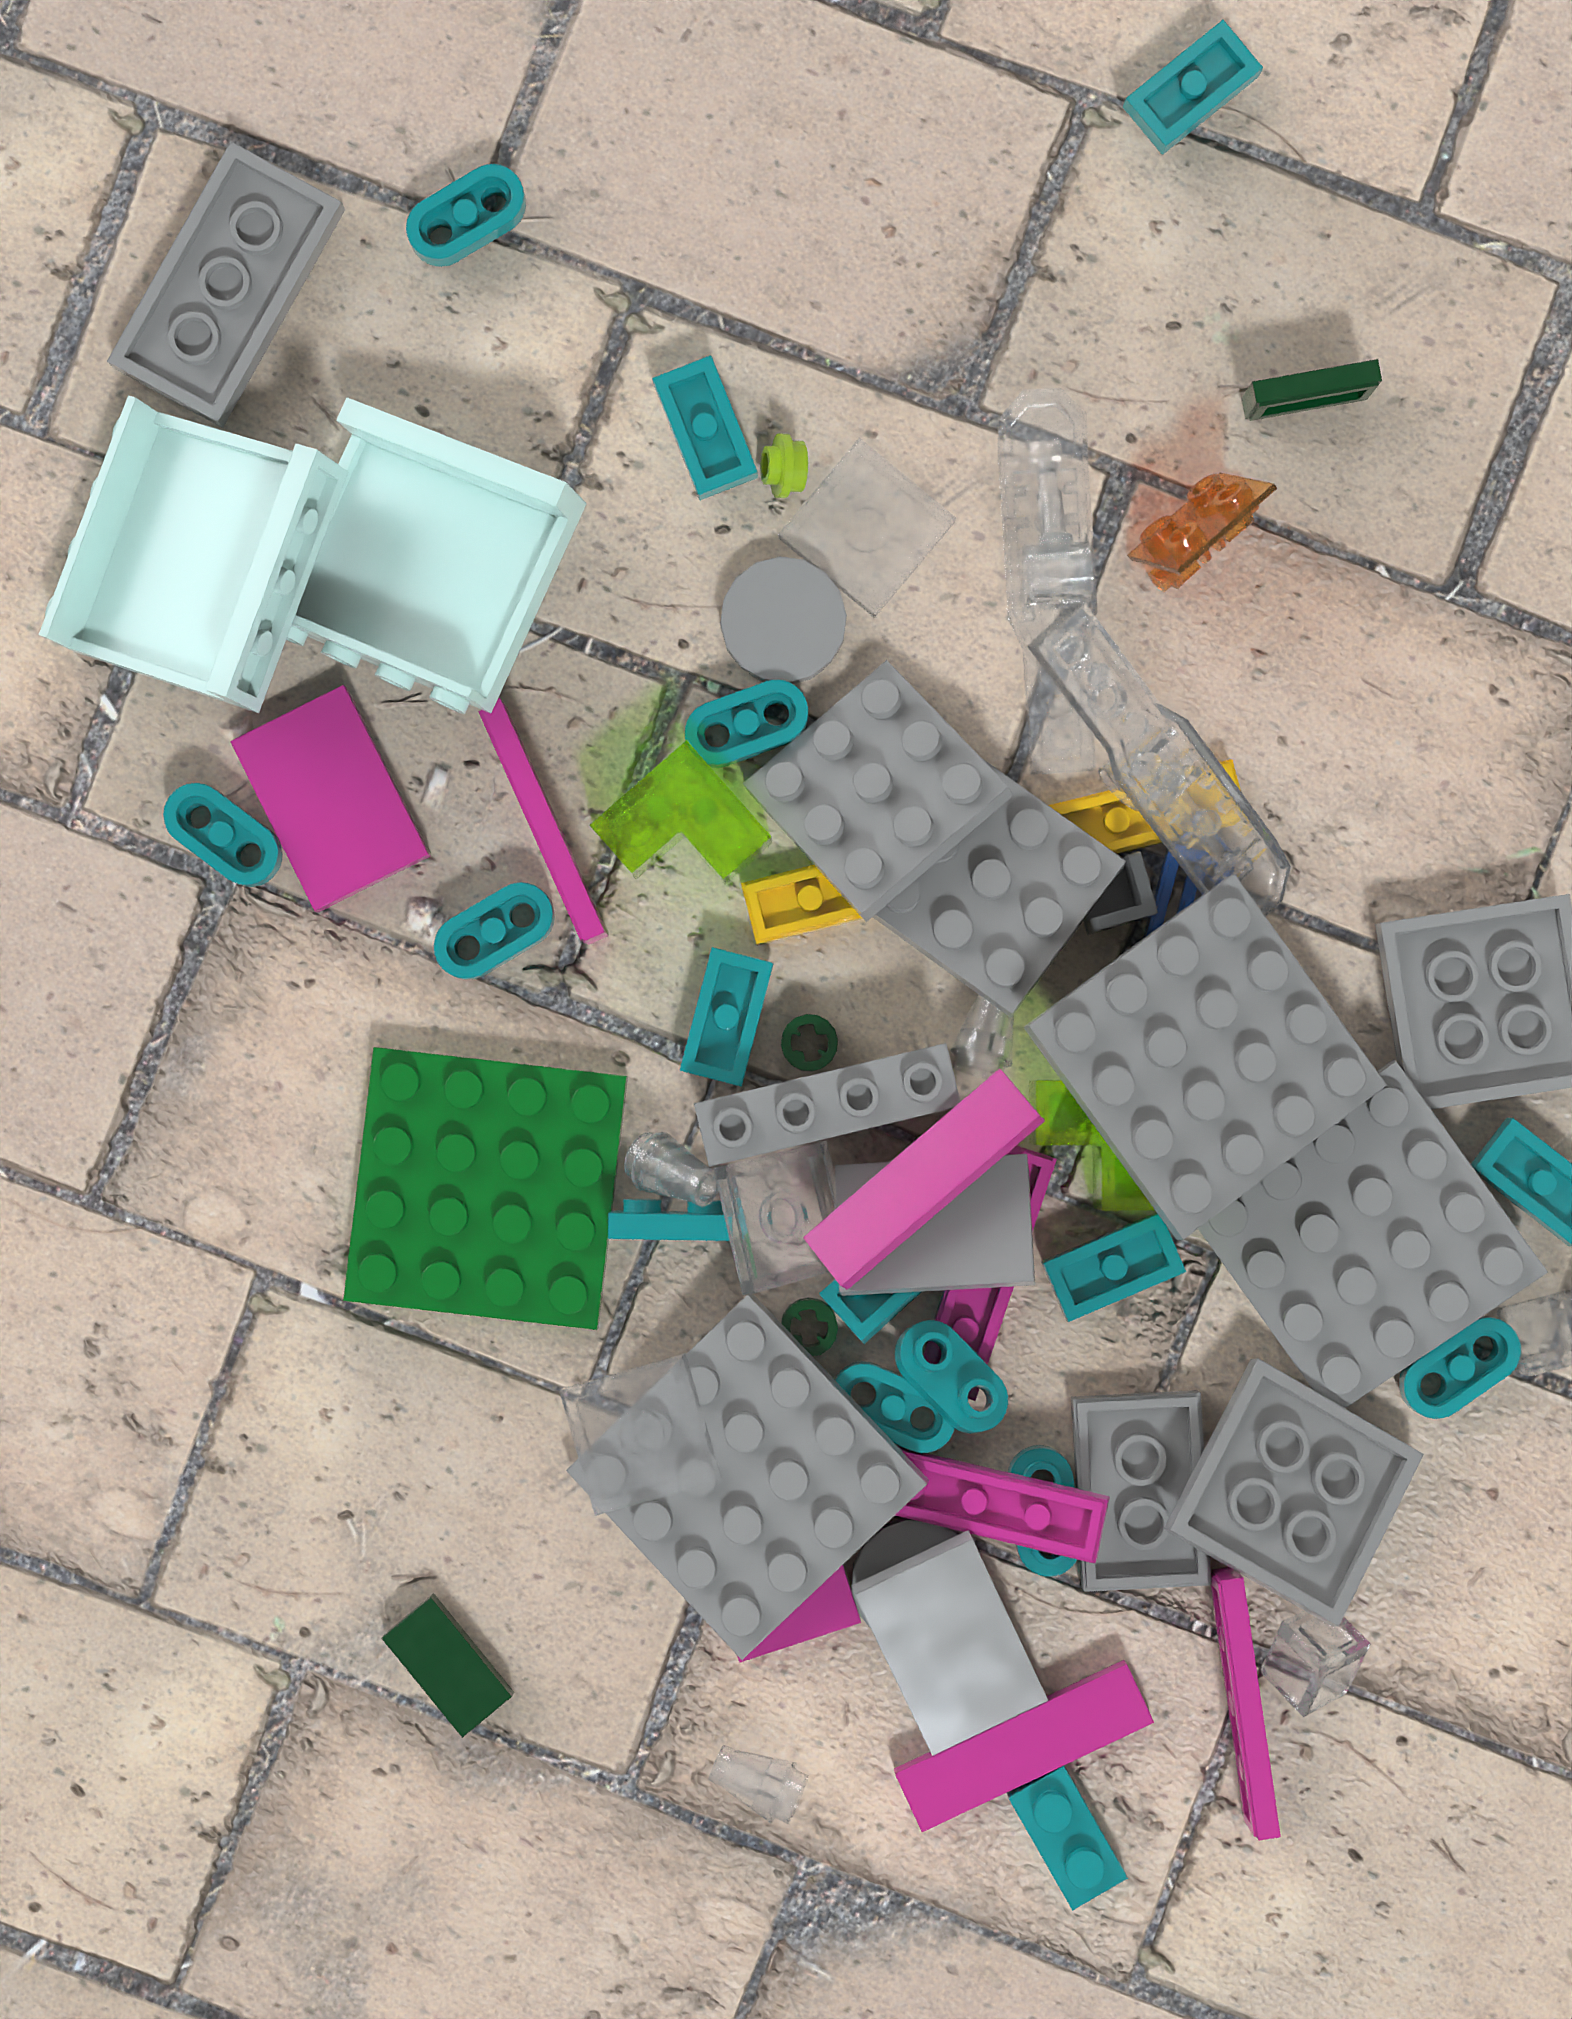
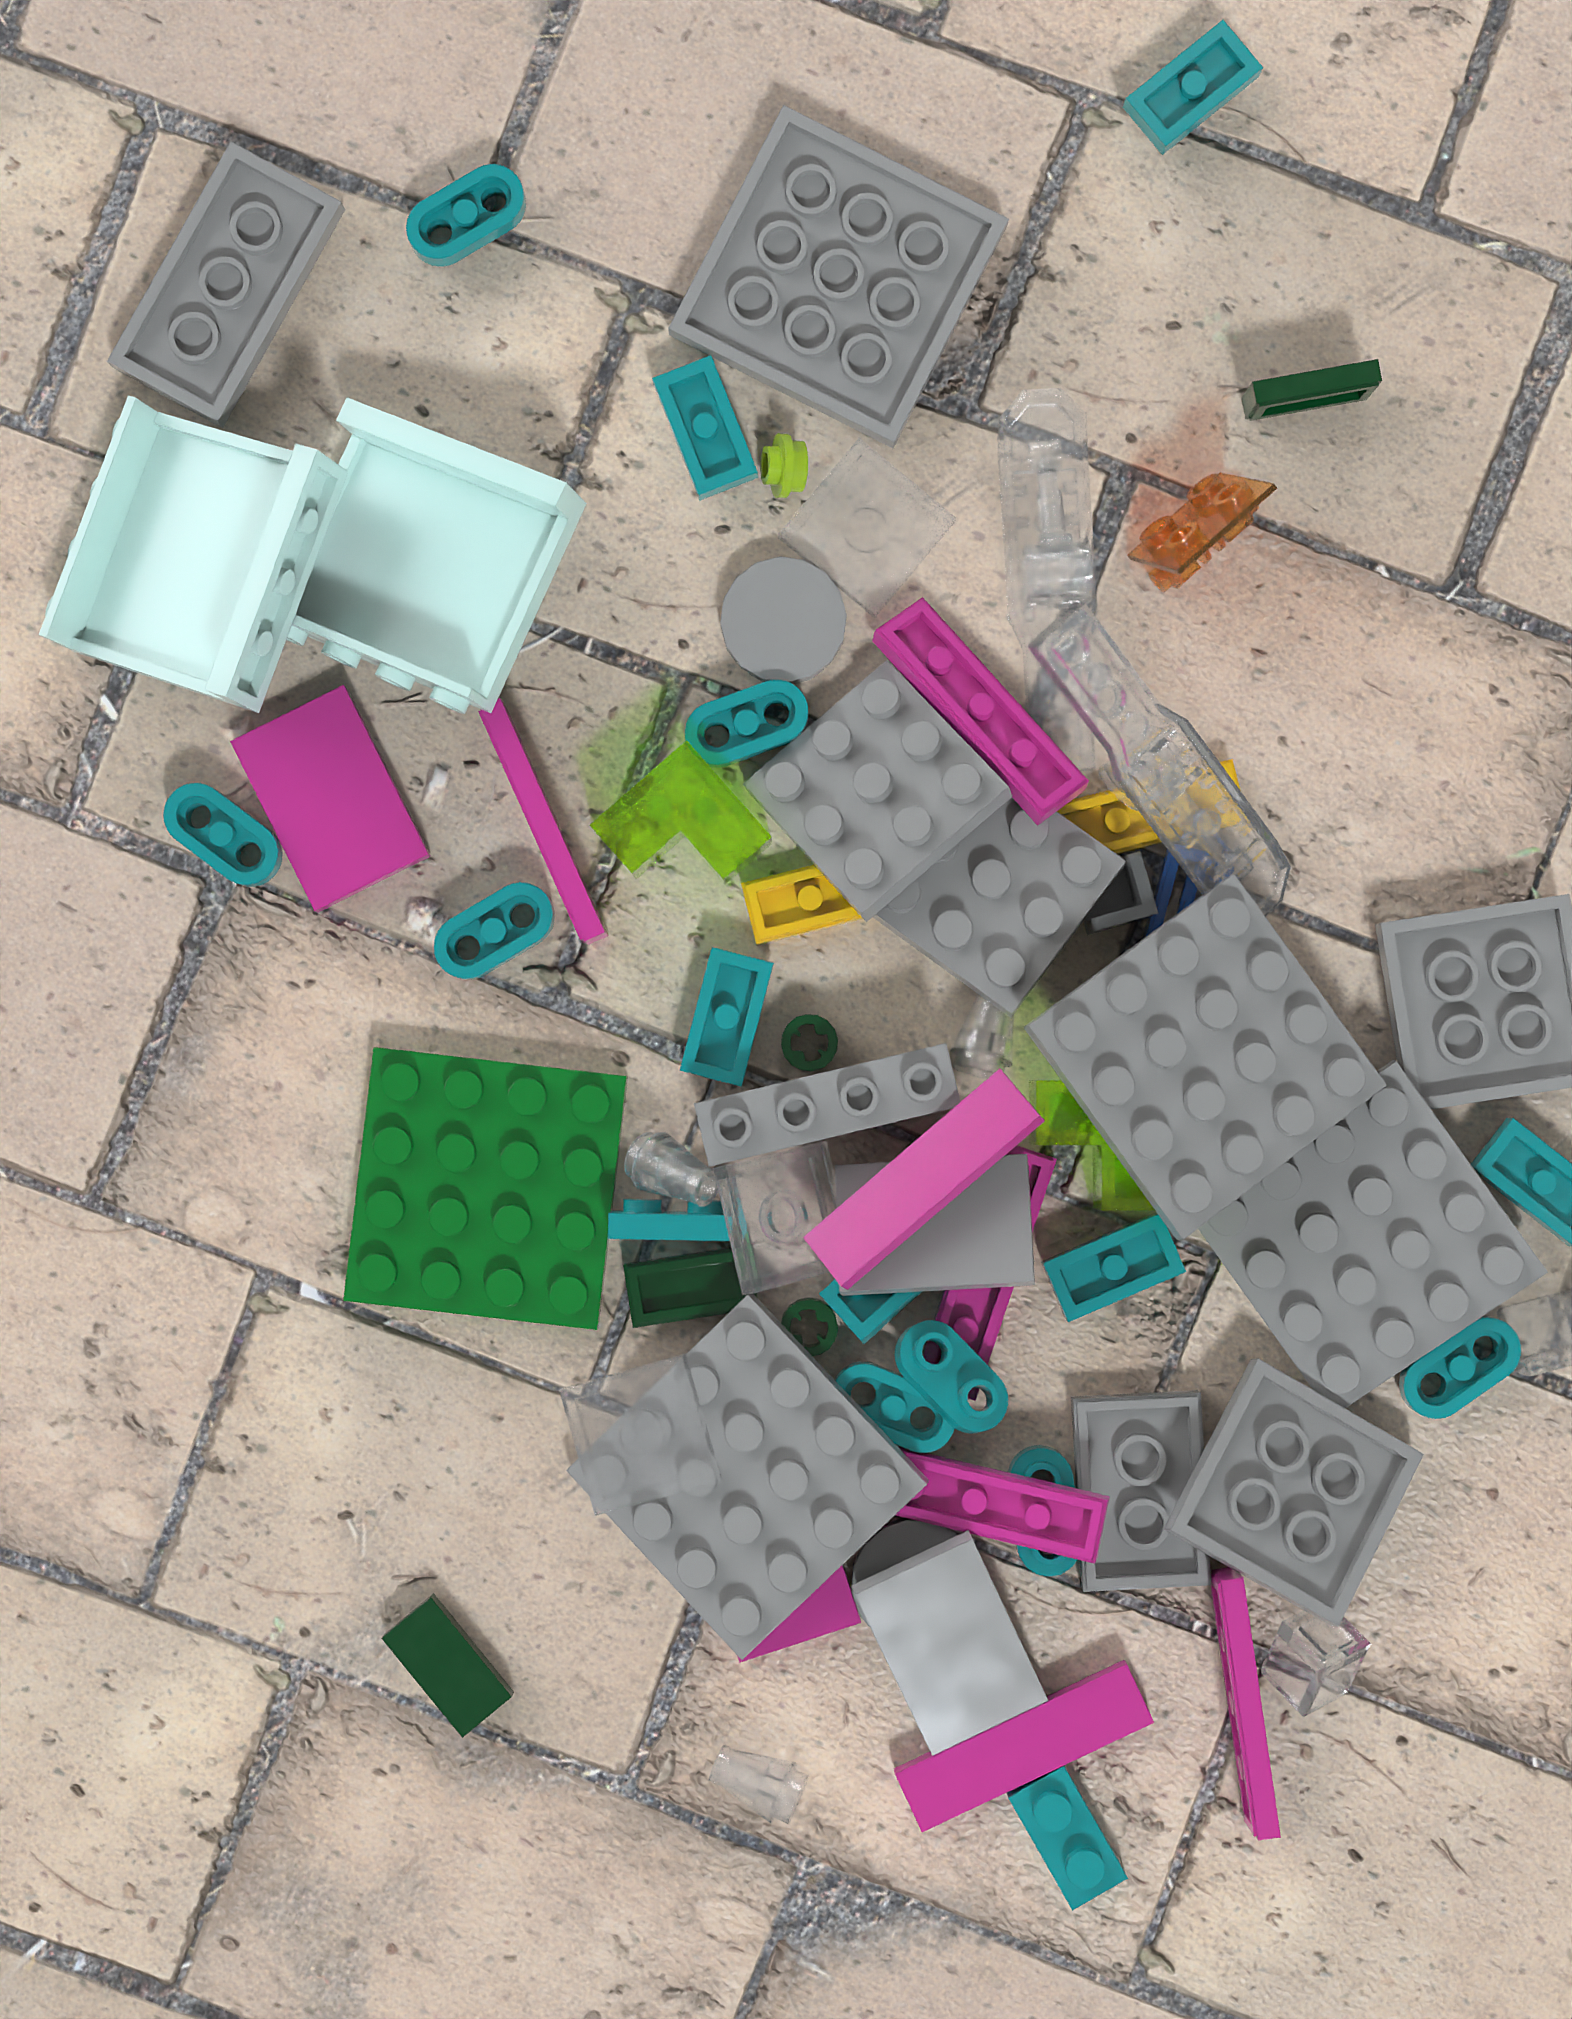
none -> dark green tile [623,1244,758,1328]
none -> light grey plate [668,105,1009,449]
none -> dark pink tile [872,597,1089,826]

